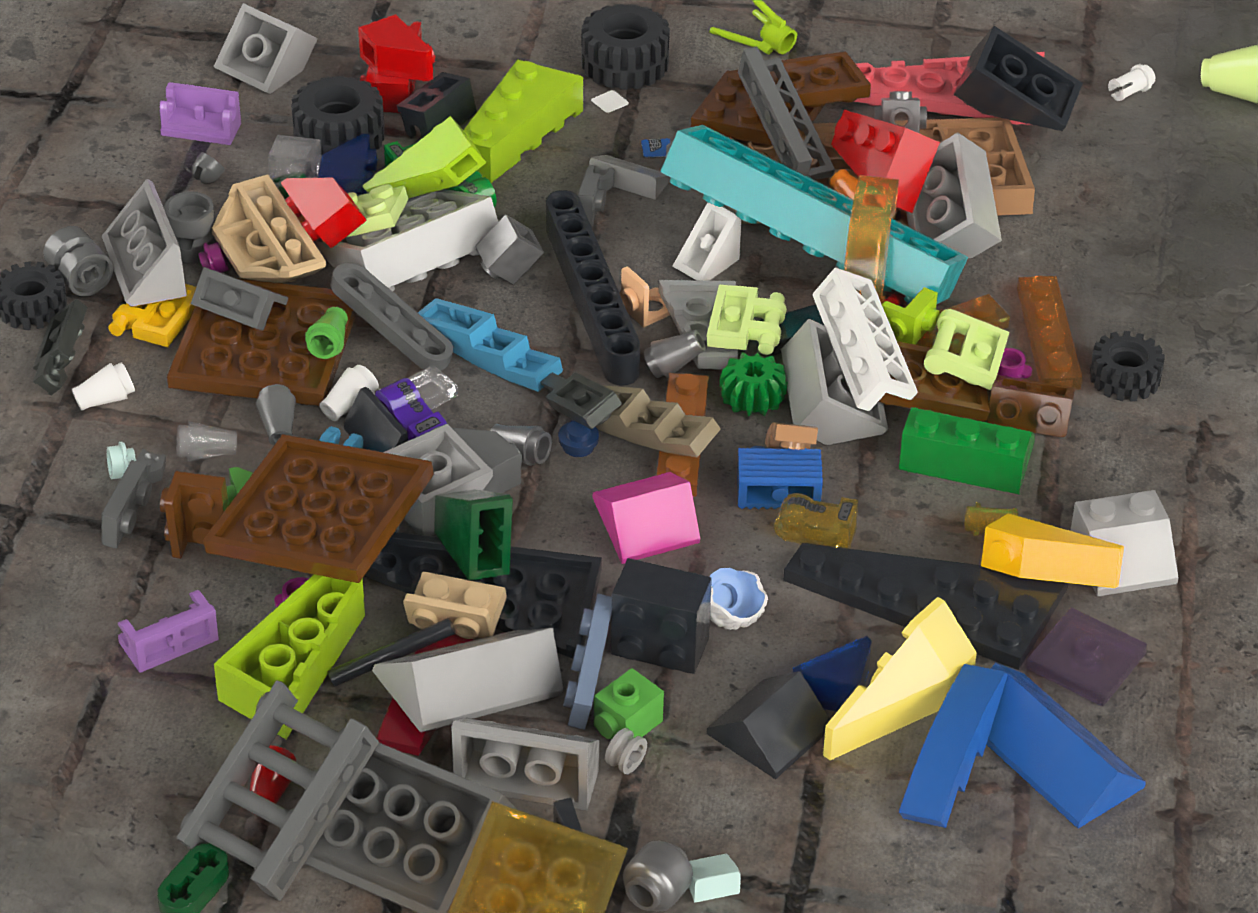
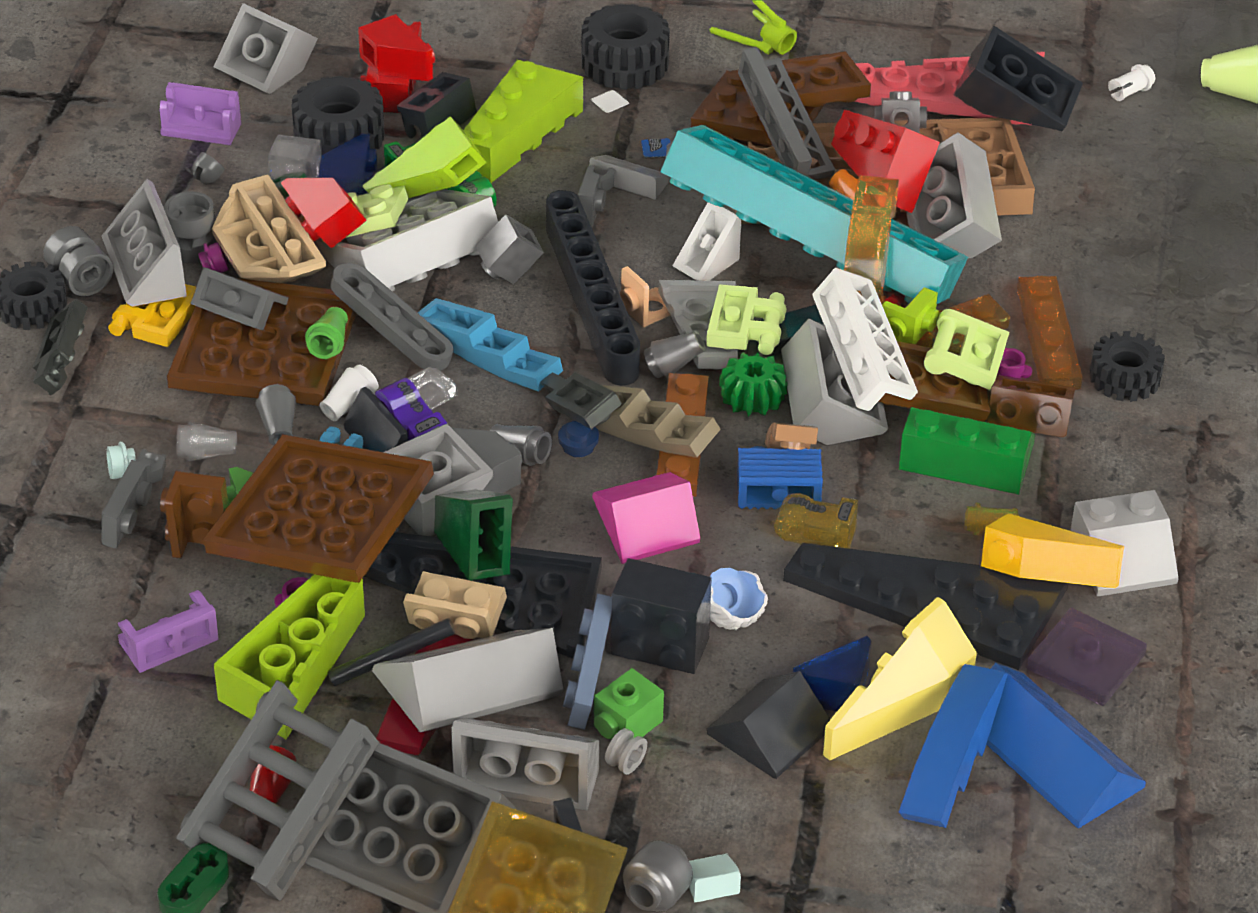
white cone [72,362,135,411] -> none

